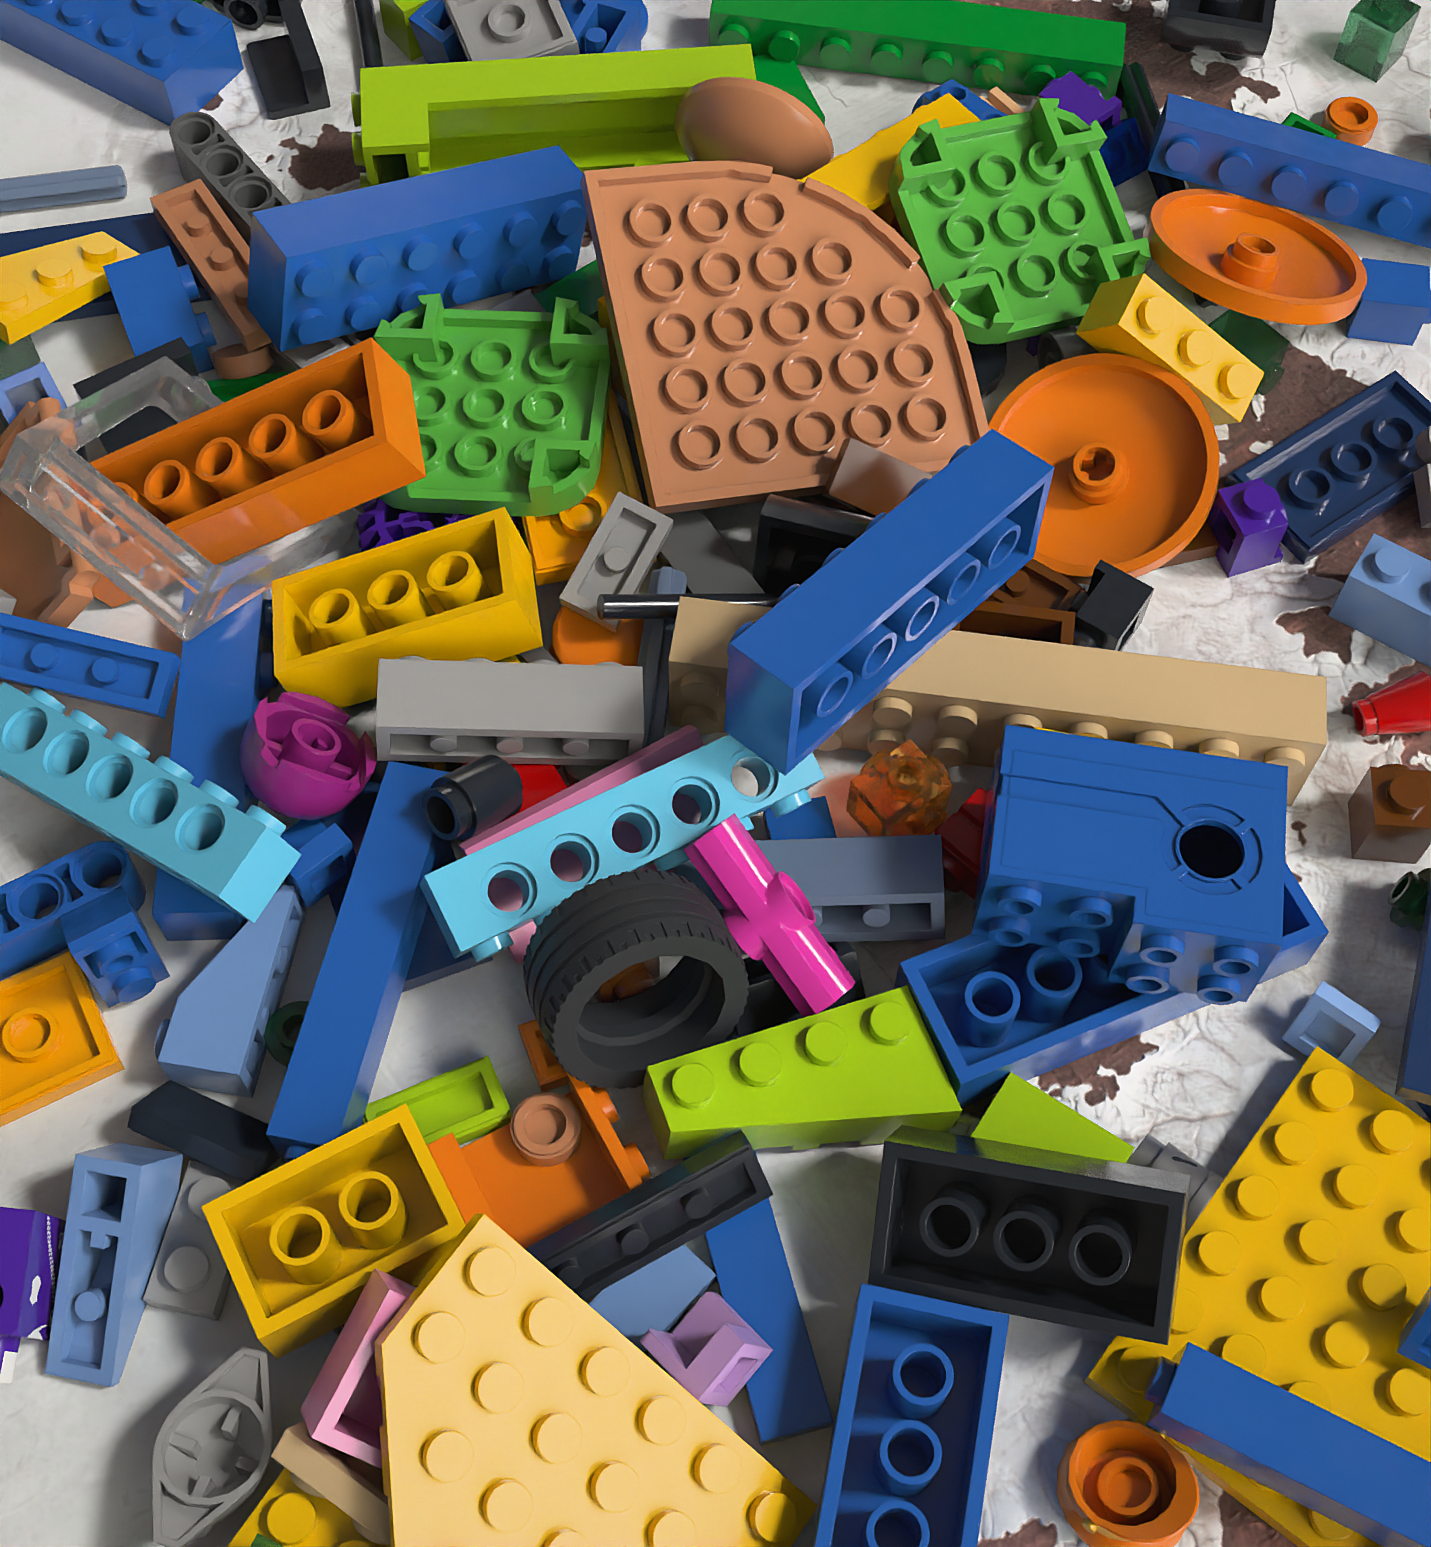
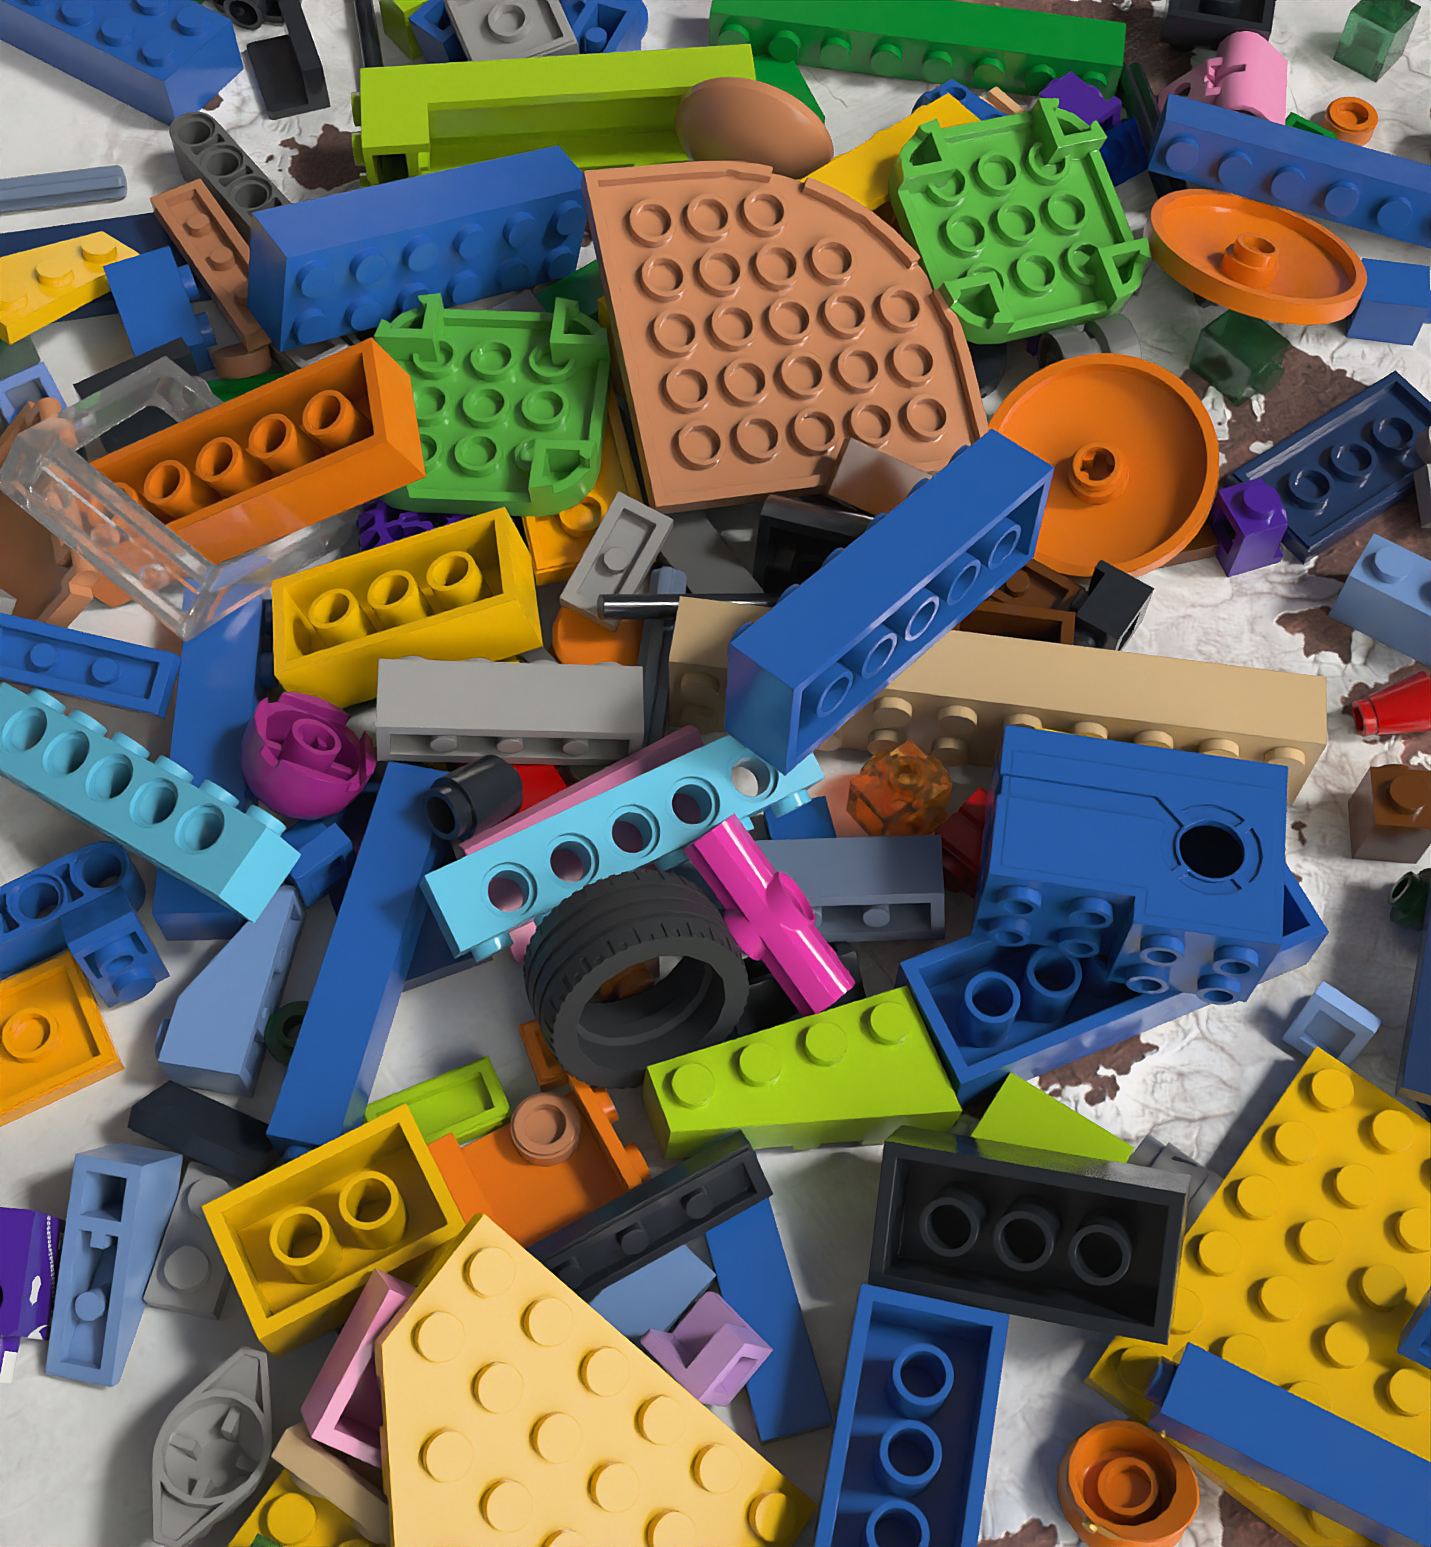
yellow brick [1076,273,1264,426] -> none
none -> bright pink piece [1158,31,1288,125]

